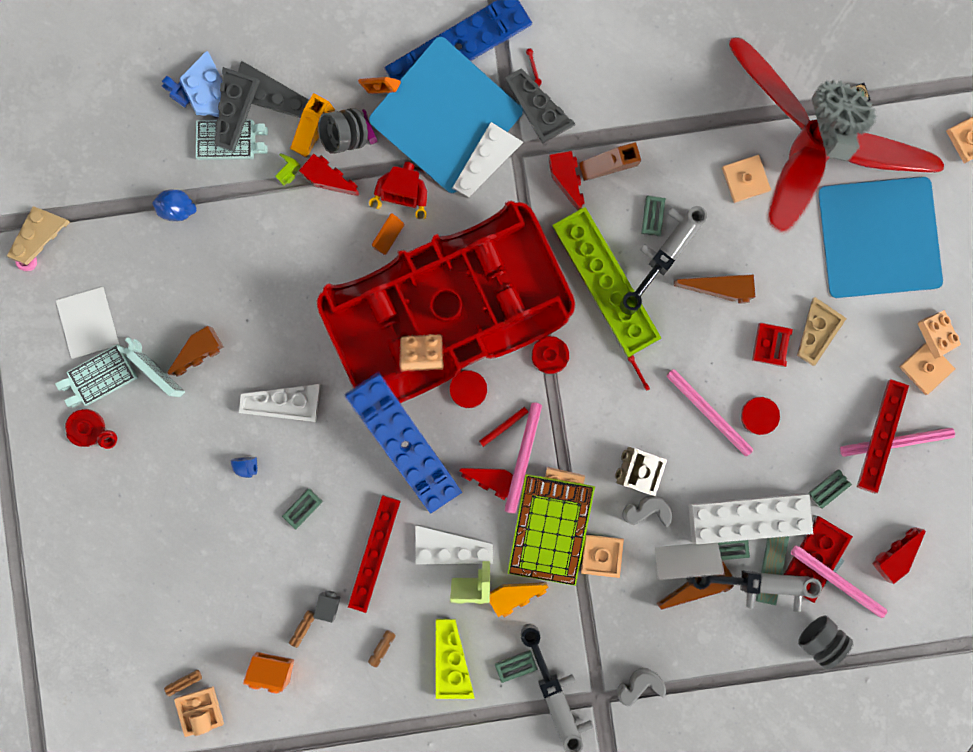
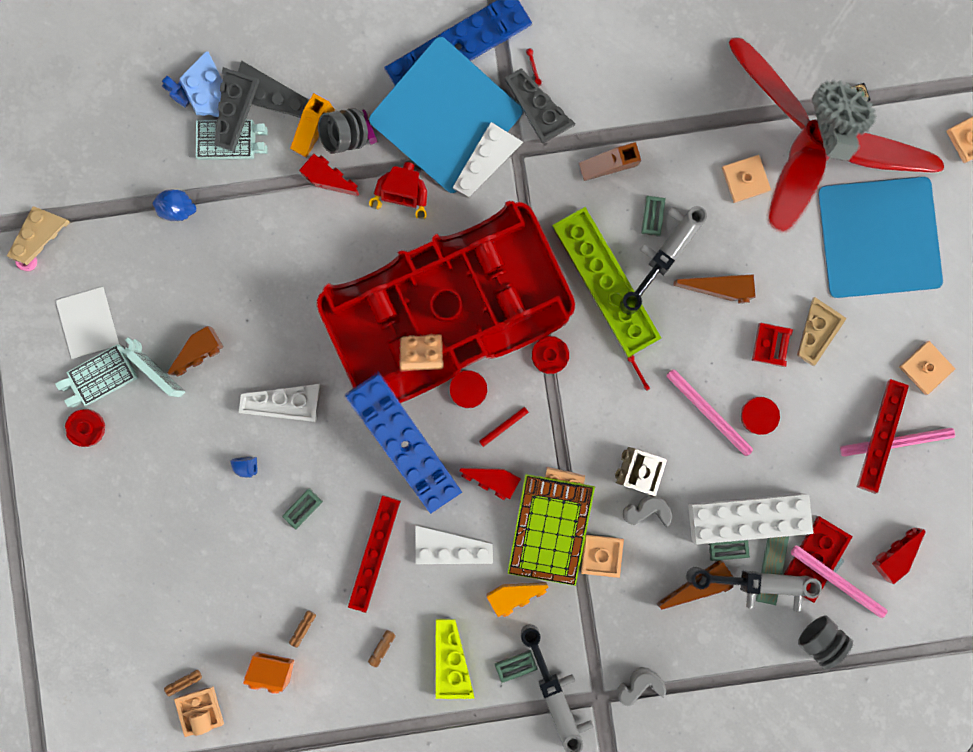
red plate [97,430,118,449] -> none
lime plate [275,153,300,186] -> none
dark grey brick [313,591,341,623] -> none
orange slope [358,77,401,94] -> none
orange slope [372,213,404,255] -> none
yellowish green bracket [450,561,490,604] -> none
bright pink axle [505,402,542,514] -> none
red slope [548,151,585,211] -> none
white sticker [655,543,724,580] -> none
sand green tile [808,469,852,509] -> none
light nougat plate [918,310,961,359] -> none

